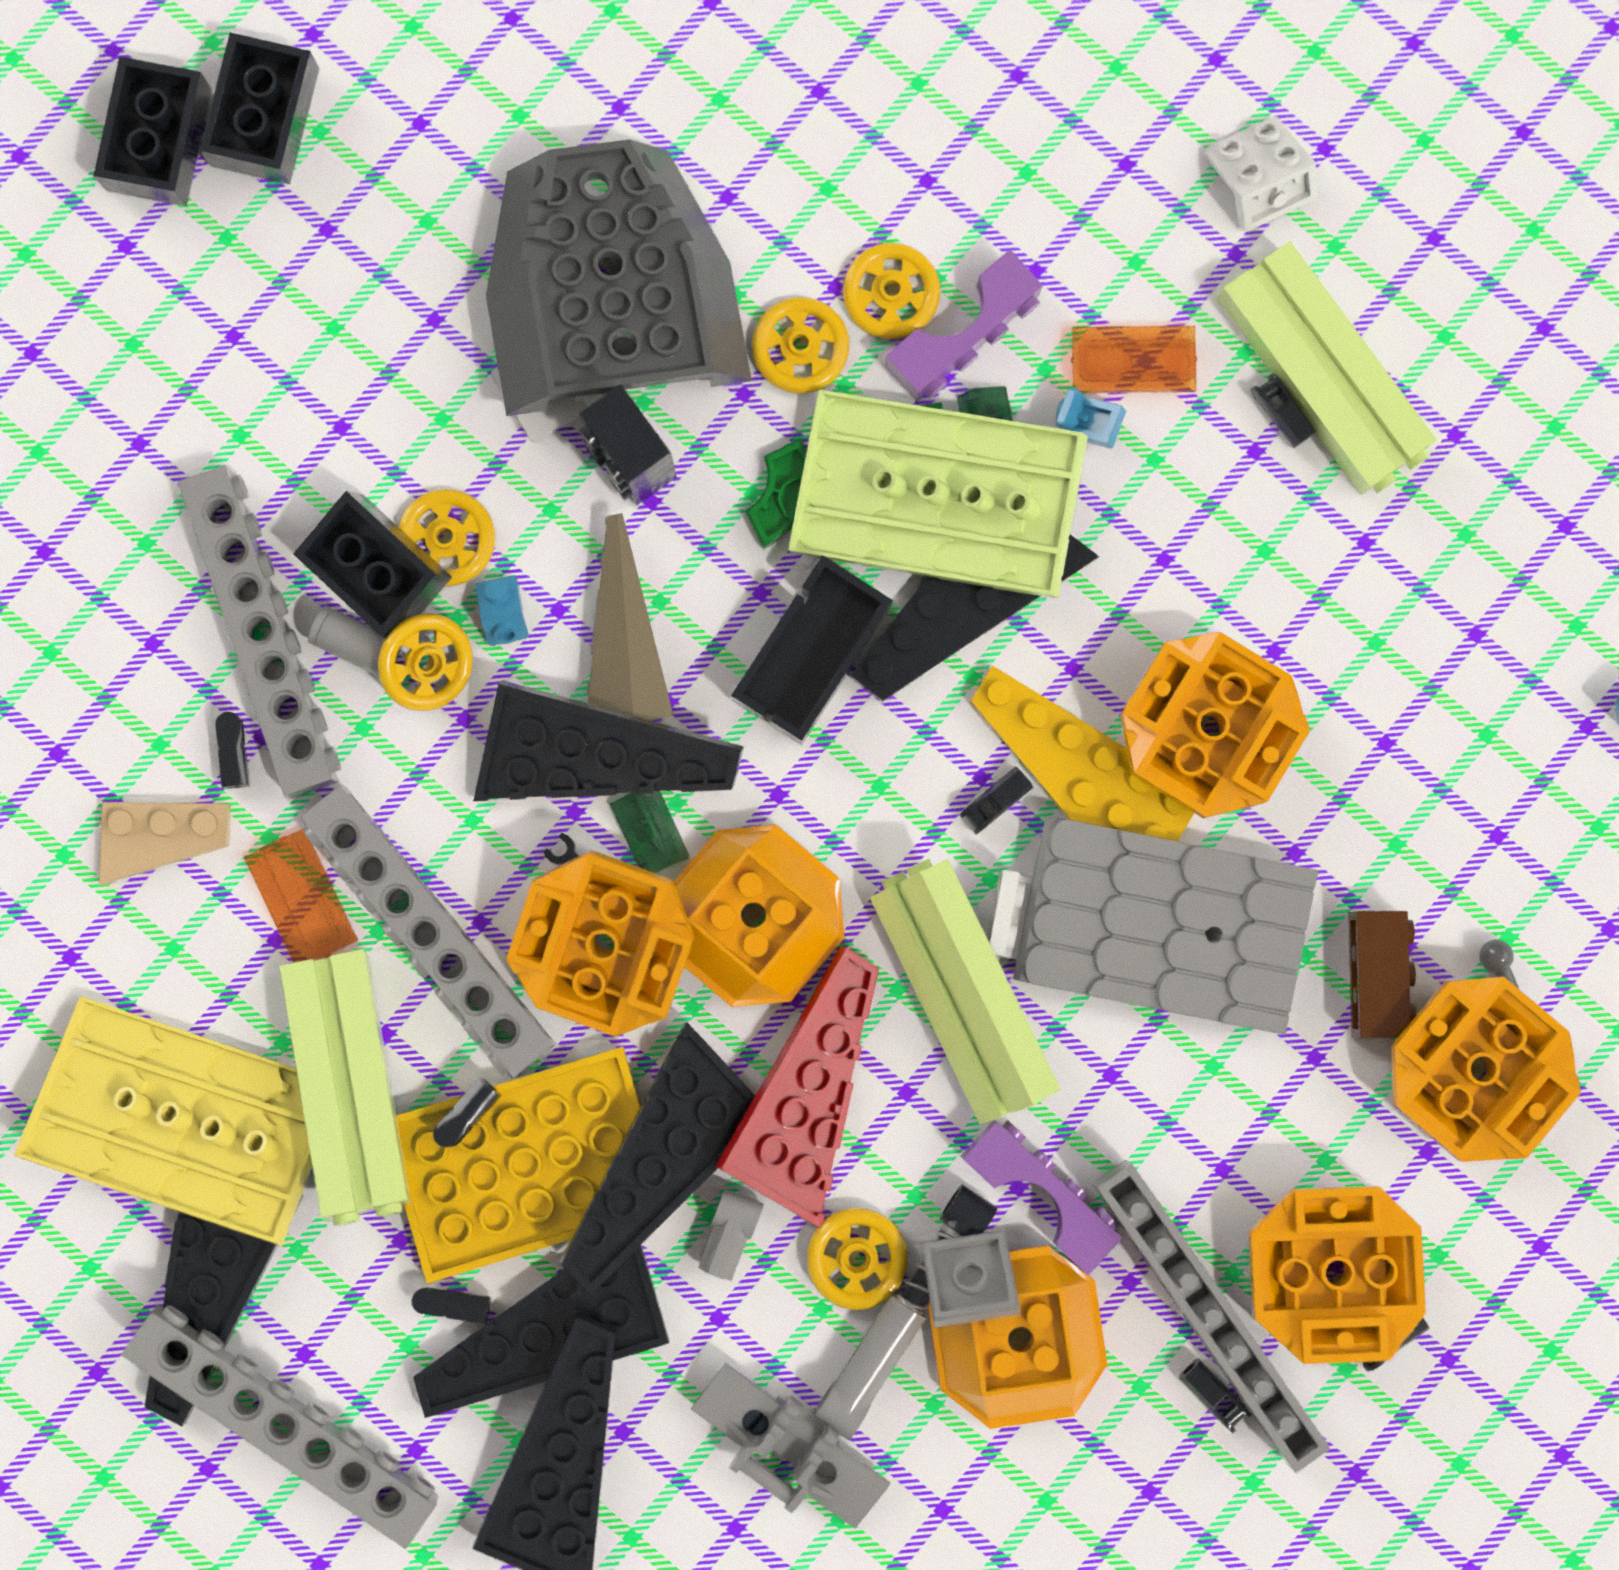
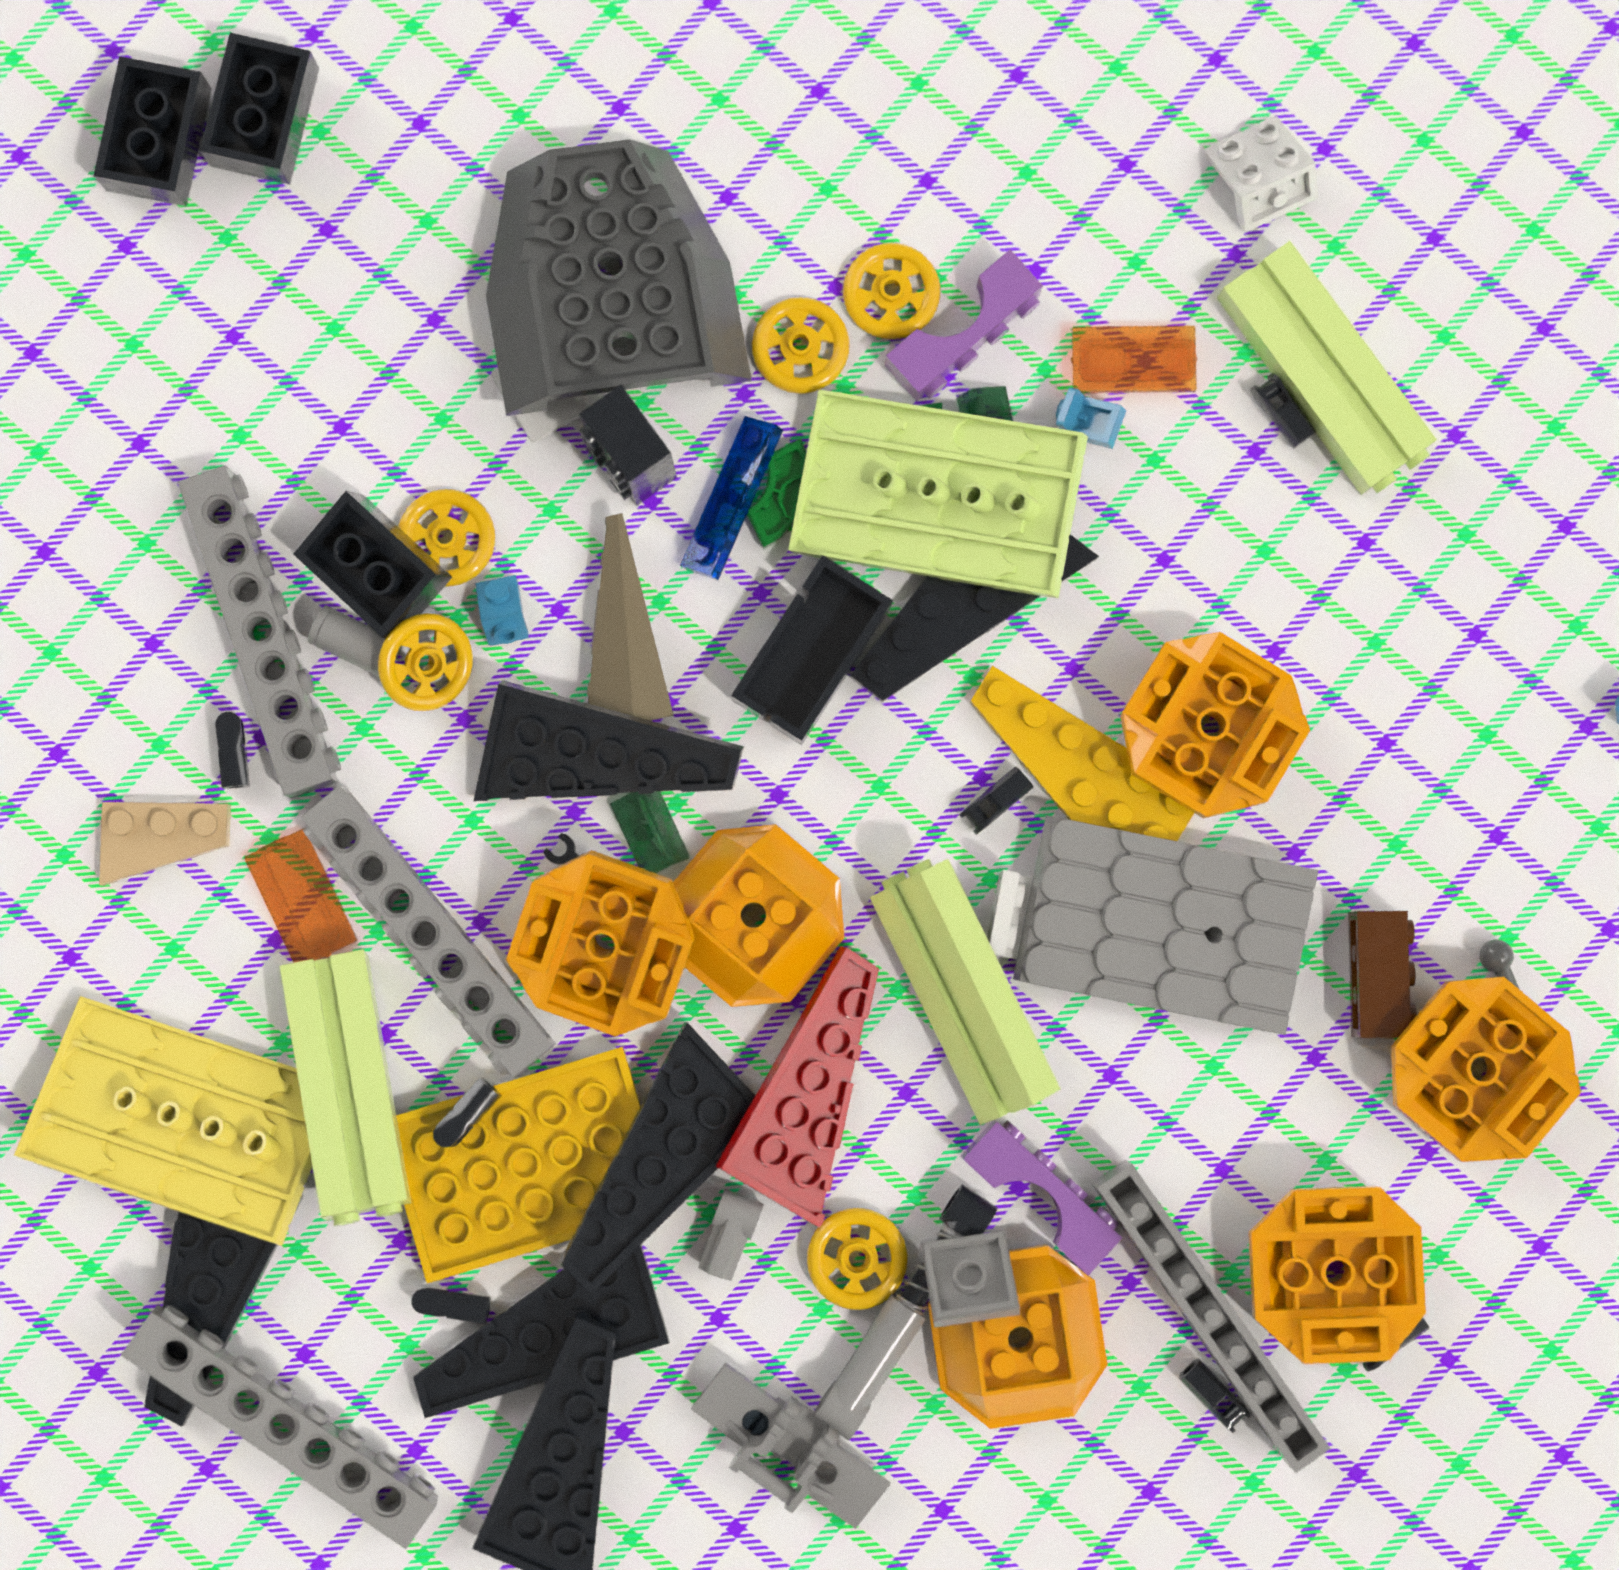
none -> clear blue plate [680,416,783,580]

